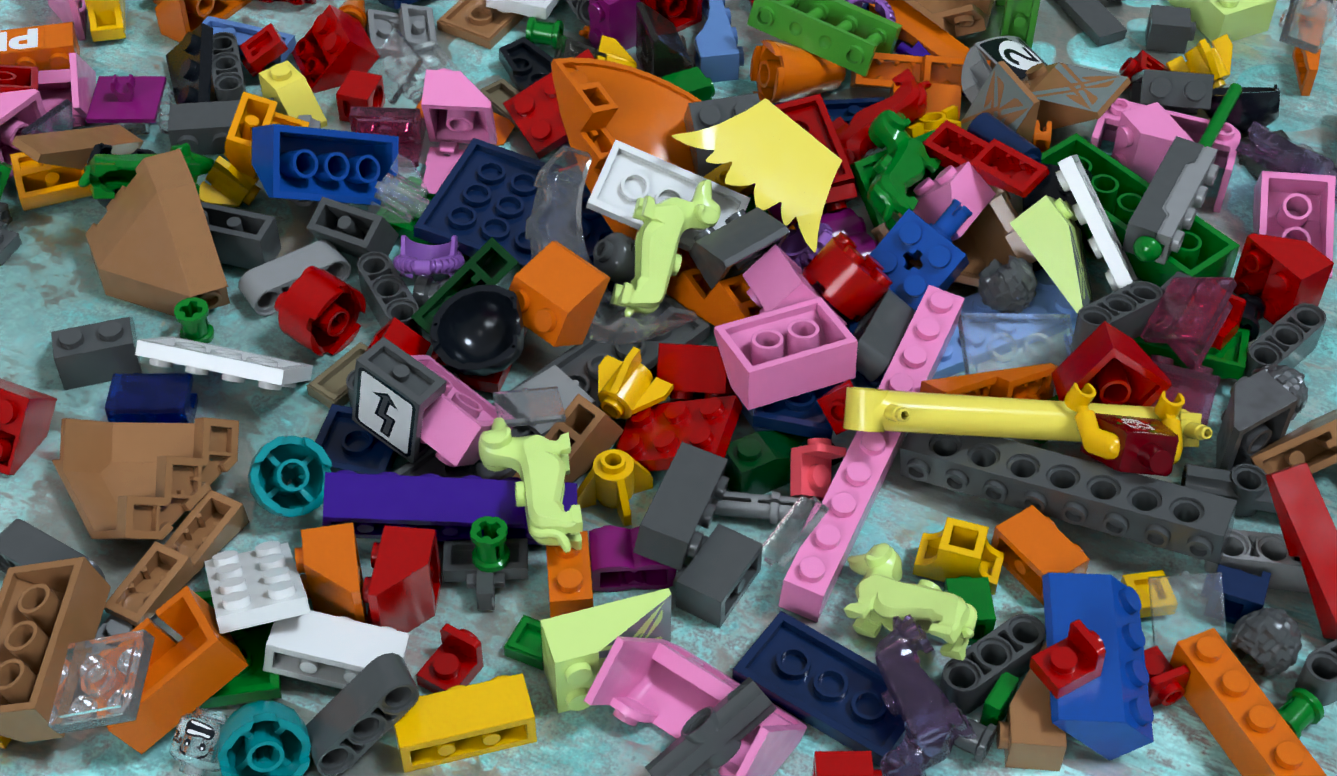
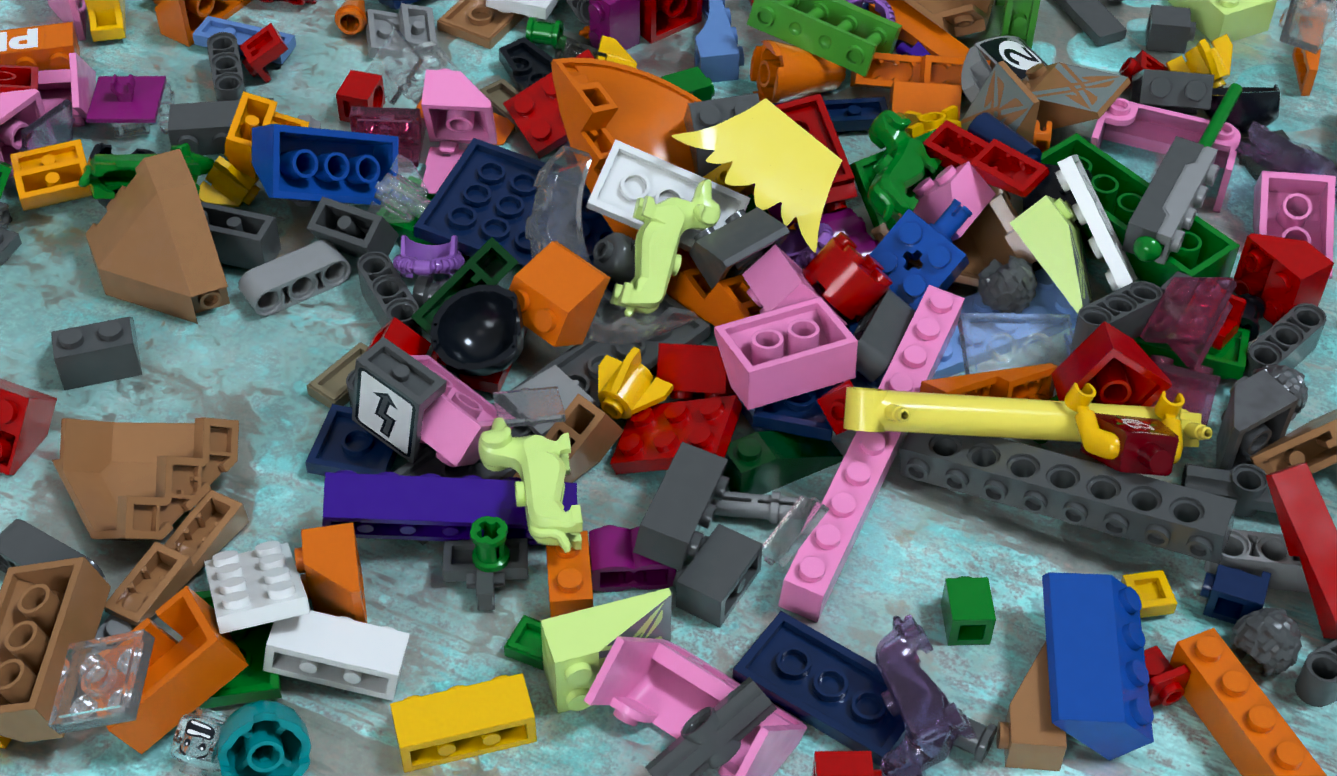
medium nougat slope [12,124,144,170] -> none
clear blue brick [104,373,199,423] -> none
white plate [135,336,313,390] -> none
black wing [166,23,213,104] -> none
green bush [174,297,214,343] -> none
teal cylinder [248,435,332,518] -> none
light yellow slope [258,60,327,128] -> none
red brick [274,266,366,356] -> none
red slope [292,5,380,93] -> none
dark grey beam [306,653,419,776] -> none
red slope [362,525,442,633] -> none
red bracket [416,624,484,693] -> none
yellow brick [577,449,653,527] -> none
clear smoke slope [636,2,696,78] -> none
coral bracket [790,438,847,501] -> none
red animal [832,68,932,185] -> none
yellowish green animal [843,543,978,661] -> none
yellow brick [912,517,1005,595] -> none
dark grey beam [937,614,1046,715] -> none
green tile [979,672,1020,726] -> none
orange brick [991,505,1090,606] -> none
red bracket [1029,619,1106,699] -> none
bright pink slope [1111,102,1194,183] -> none
clear piece [1148,570,1227,653] -> none
green bush [1277,688,1324,739] -> none

